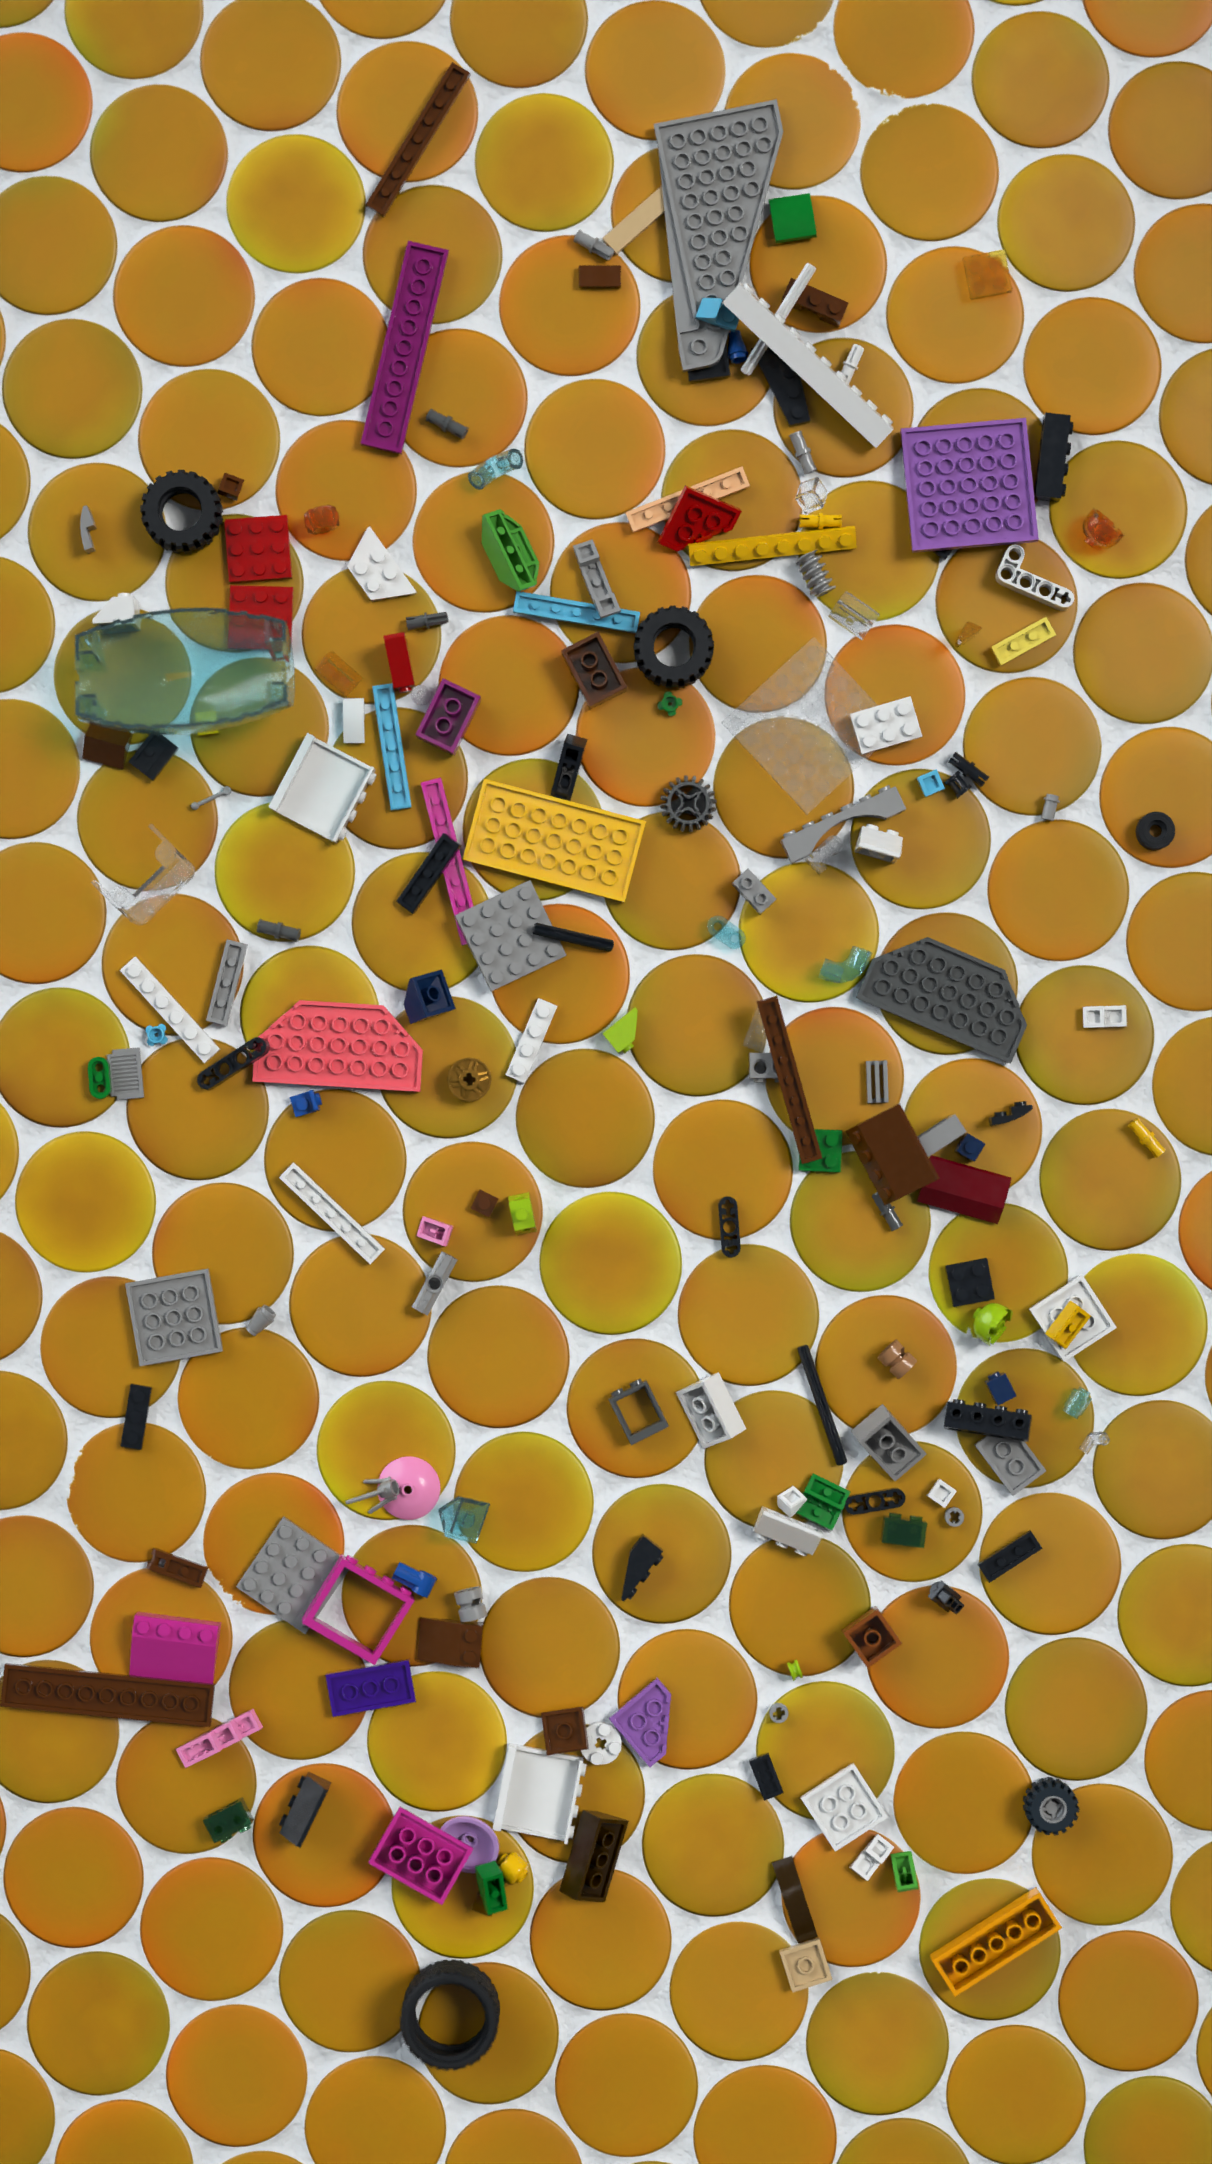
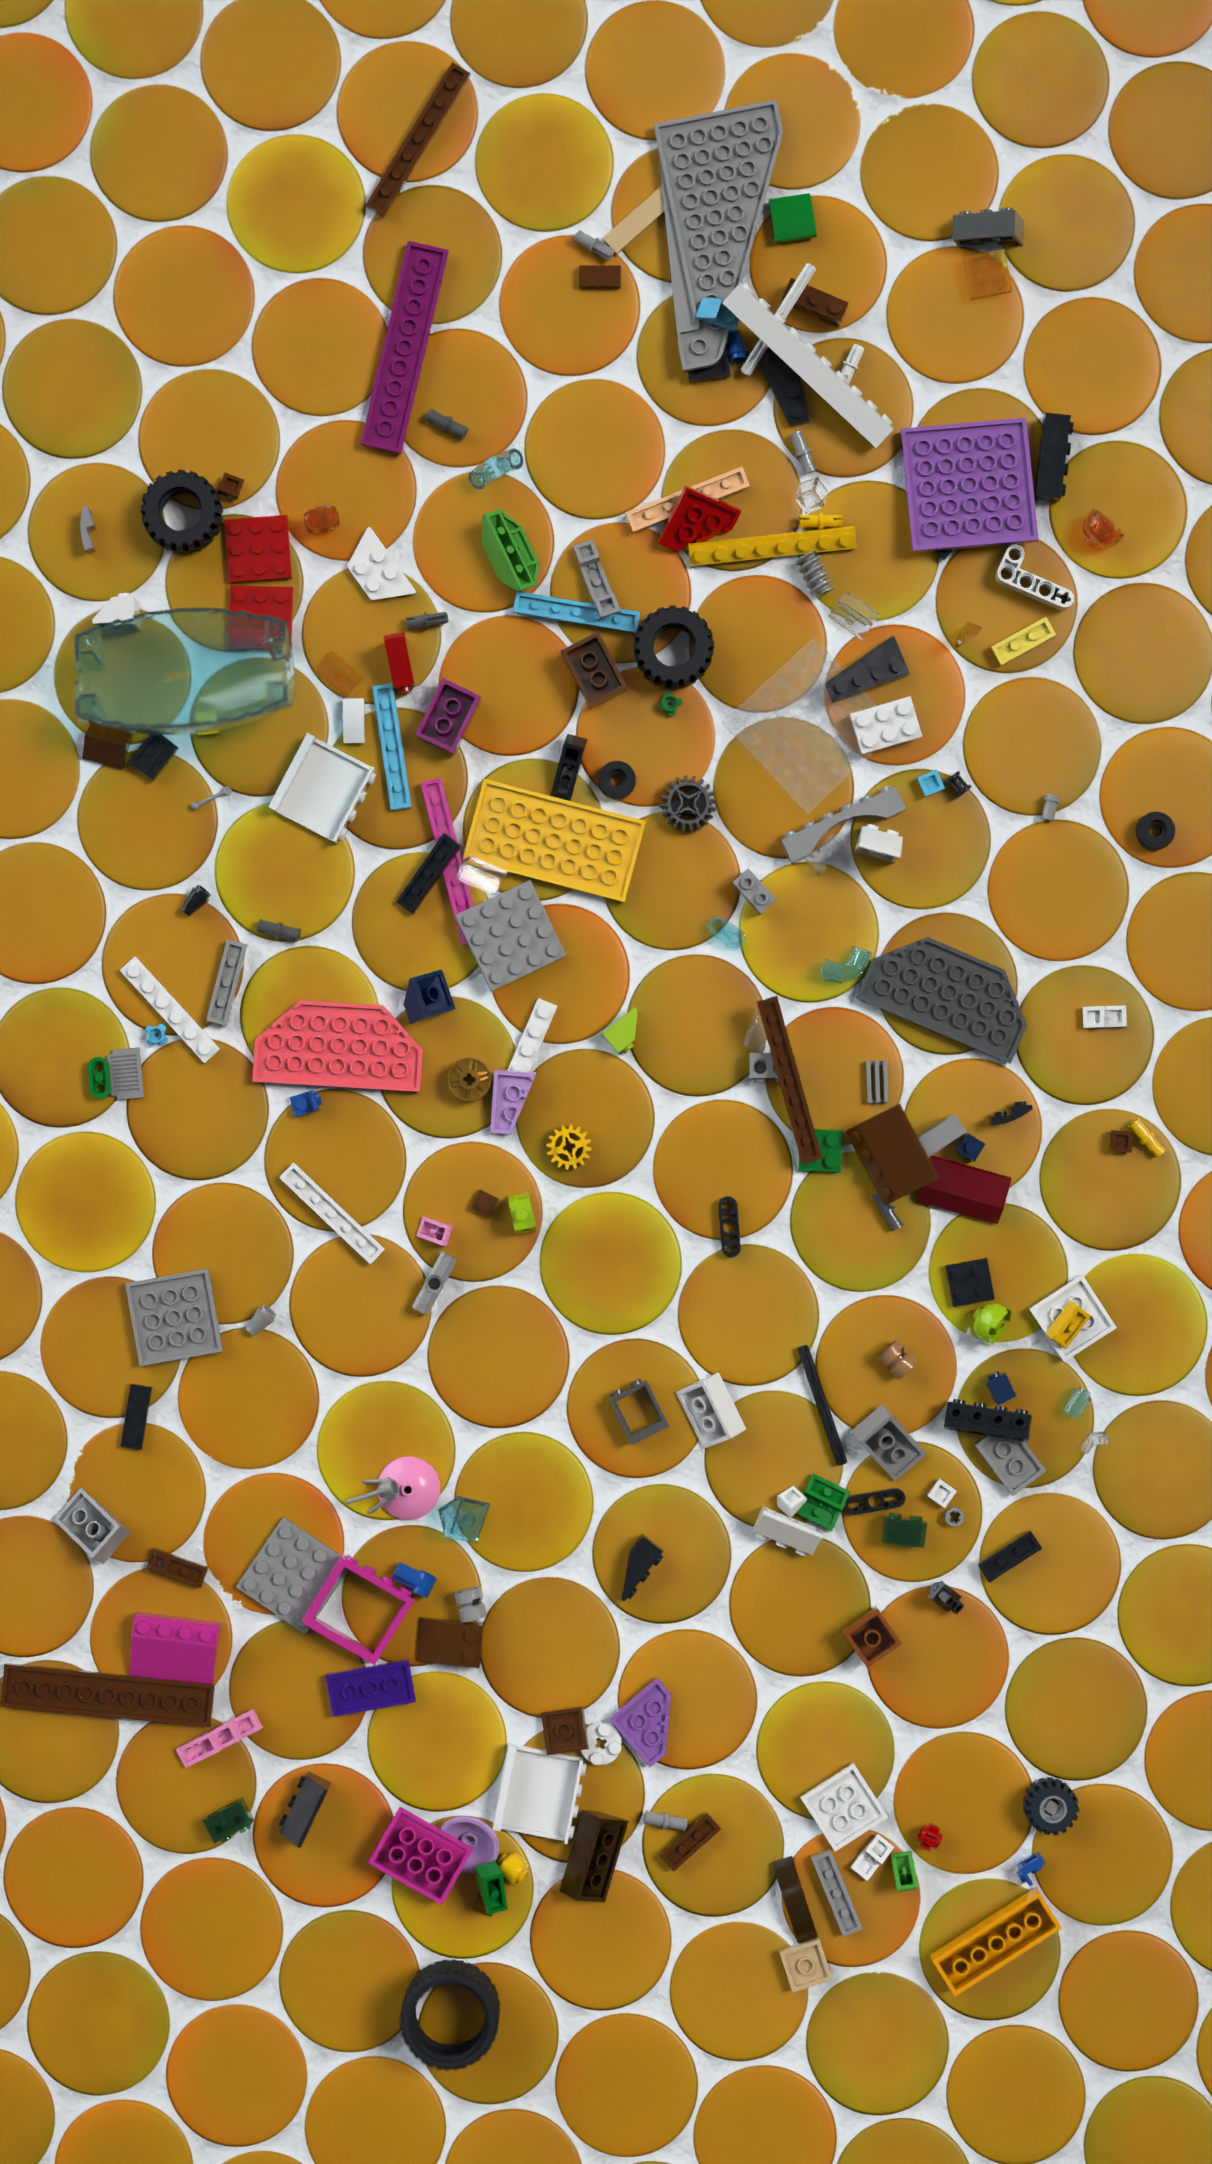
clear windscreen [91,824,195,926] -> none
black beam [197,1037,270,1090] -> none
black axle [533,923,614,952] -> none
black plate [749,1753,784,1801] -> none
light grey bush [769,1703,788,1723] -> none
lime bush [787,1659,803,1681] -> none
black pin [948,752,990,787] -> none
none -> light grey slope [53,1488,131,1564]
none -> black cone [181,885,211,916]
none -> clear panel [456,856,508,895]
none -> lavender wing [490,1069,537,1134]
none -> yellow gear [546,1124,592,1170]
none -> black tyre [598,761,636,800]
none -> light grey pin [643,1810,687,1831]
none -> reddish brown plate [660,1812,721,1871]
none -> light grey plate [811,1849,863,1937]
none -> black wing [825,635,910,703]
none -> red gear [917,1823,943,1852]
none -> dark grey wedge [953,207,1023,246]
none -> blue bracket [1017,1851,1046,1887]
none -> reddish brown plate [1109,1130,1133,1153]

